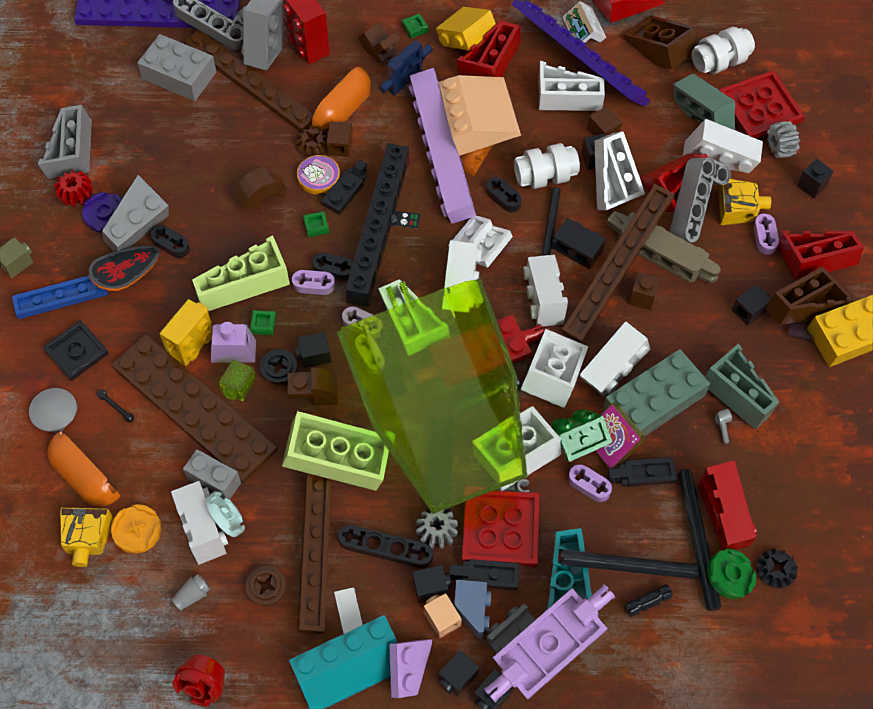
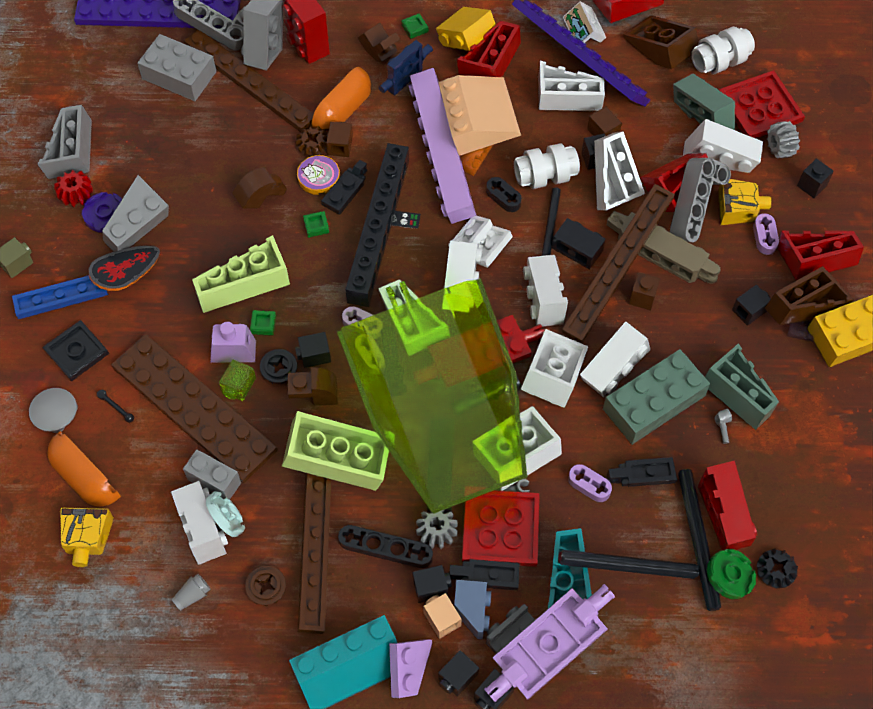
light orange tile [111,504,162,554] -> none
black beam [151,225,190,258] -> none
yellow brick [160,299,213,366] -> none
red cone [172,654,225,707] -> none
lavender beam [292,270,335,295] -> none
black beam [313,253,353,281] -> none
white sticker [334,587,363,634] -> none
bracket [550,409,613,462] -> none
tile [595,402,646,469] -> none
black axle [625,584,673,617] -> none

